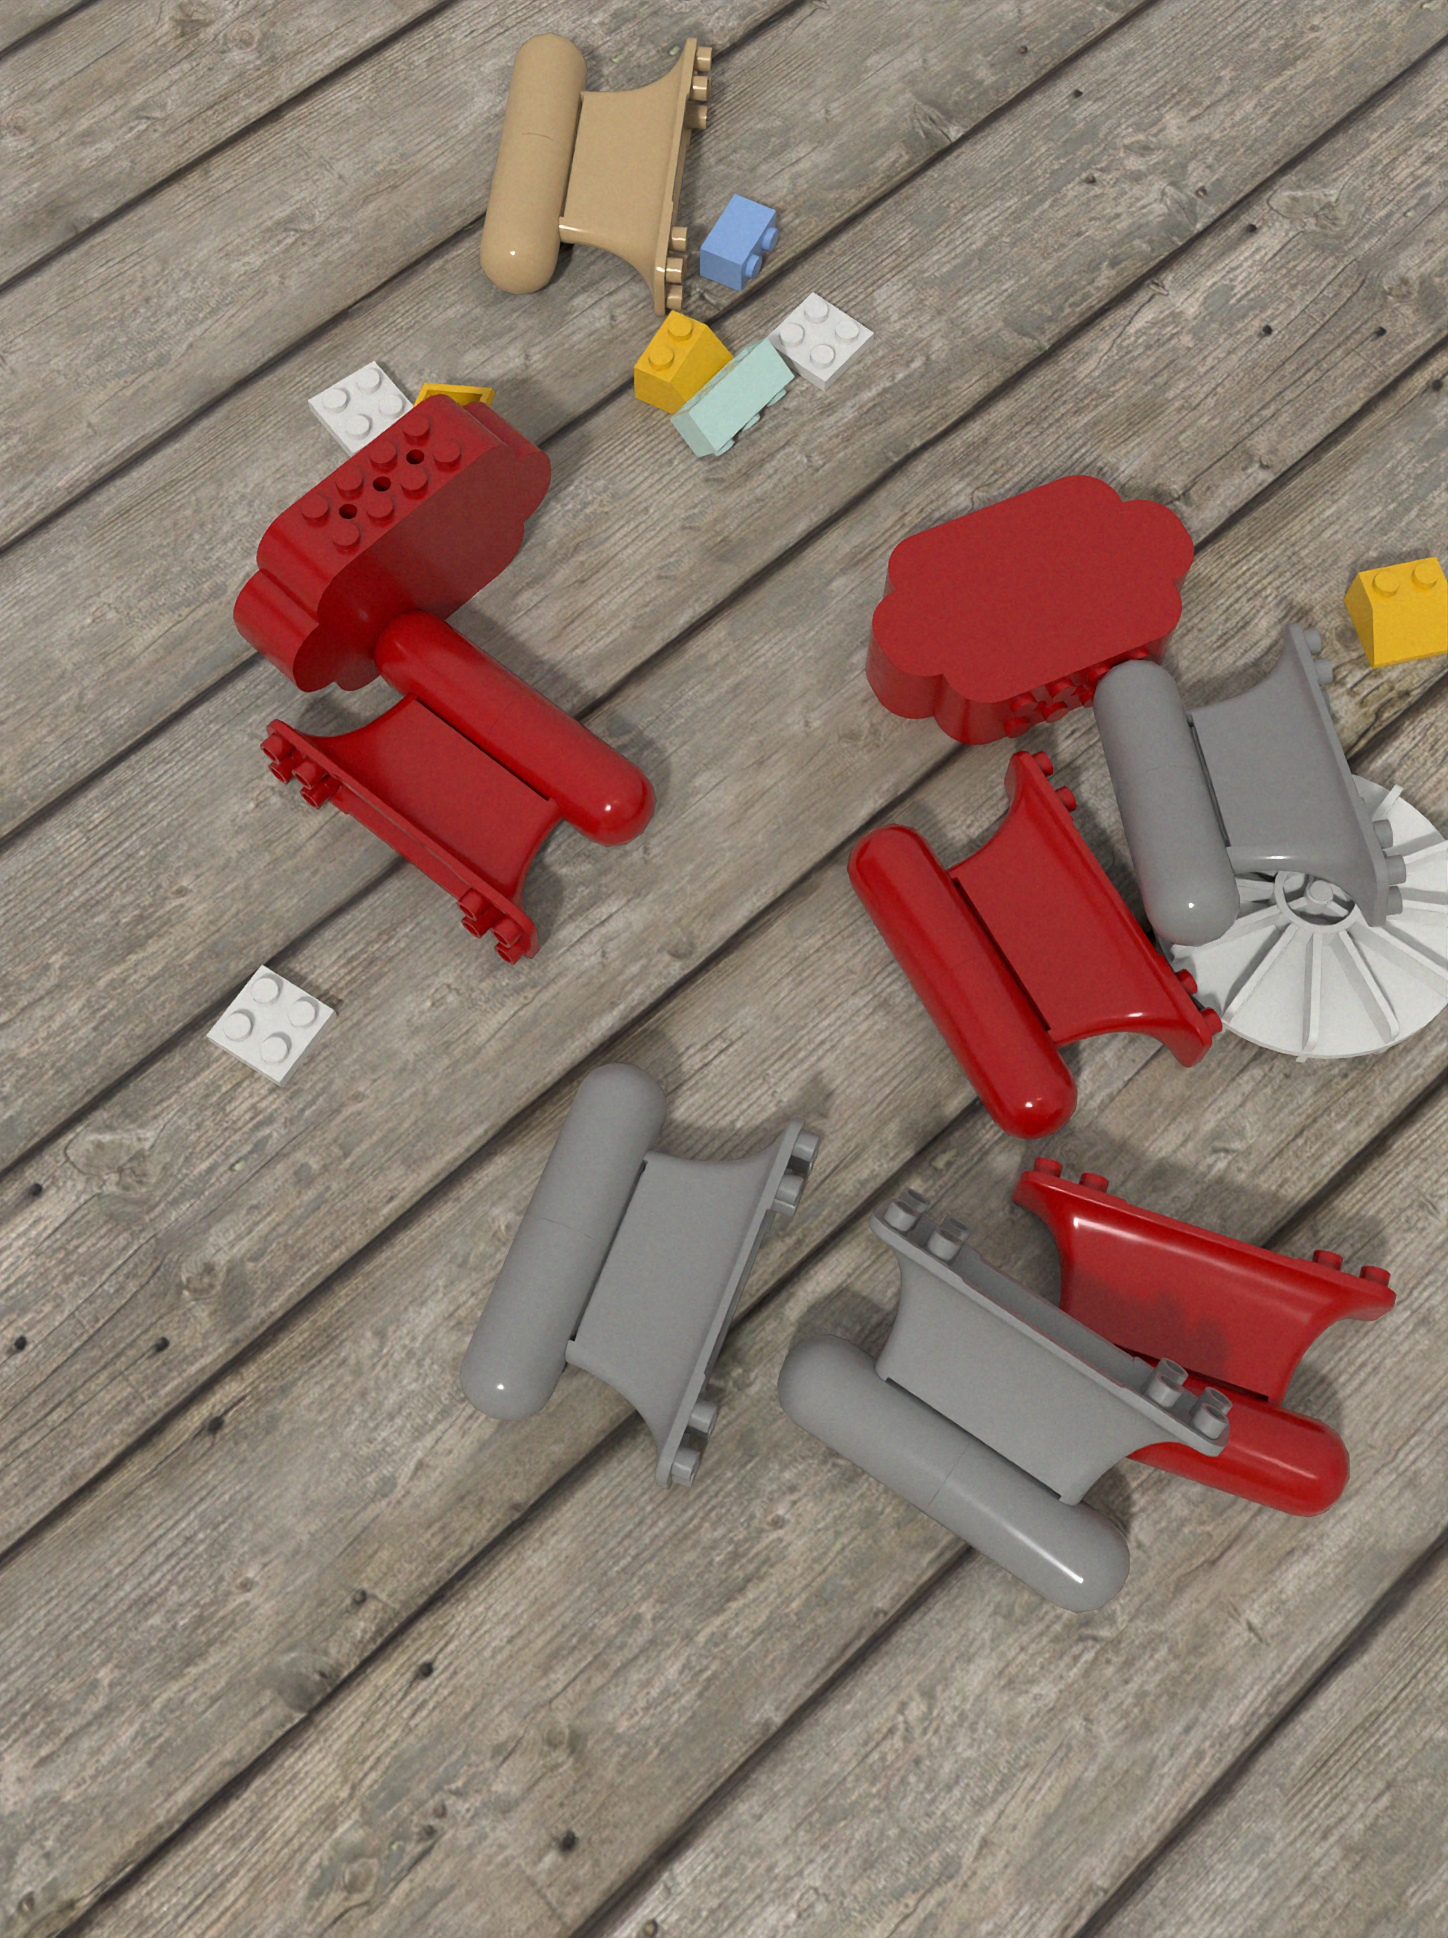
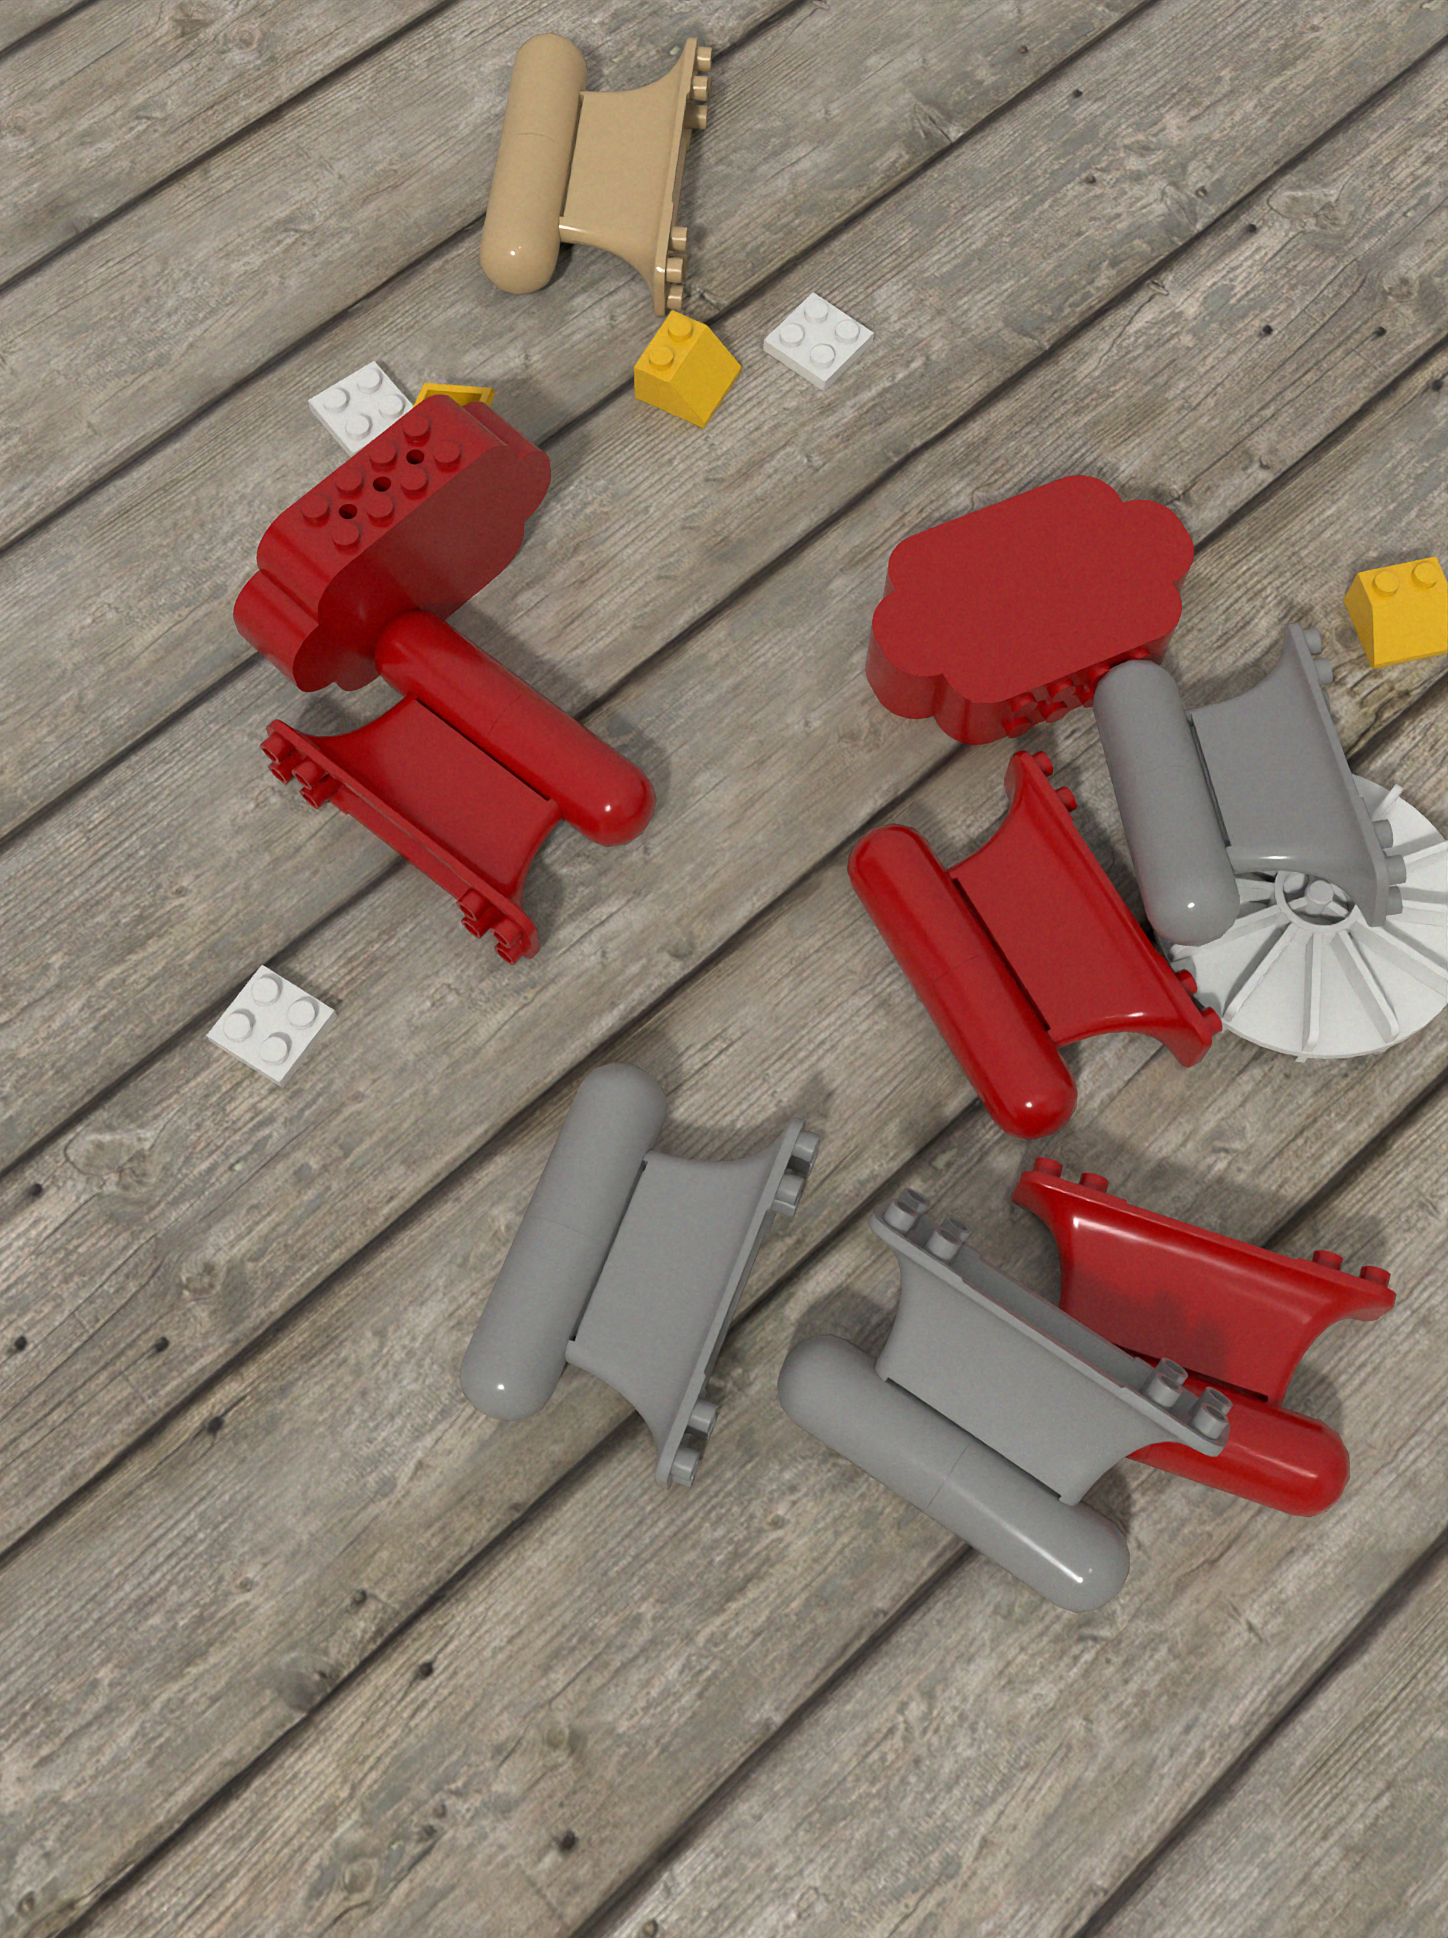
light aqua brick [669,337,795,458] -> none
light blue brick [700,194,779,292] -> none

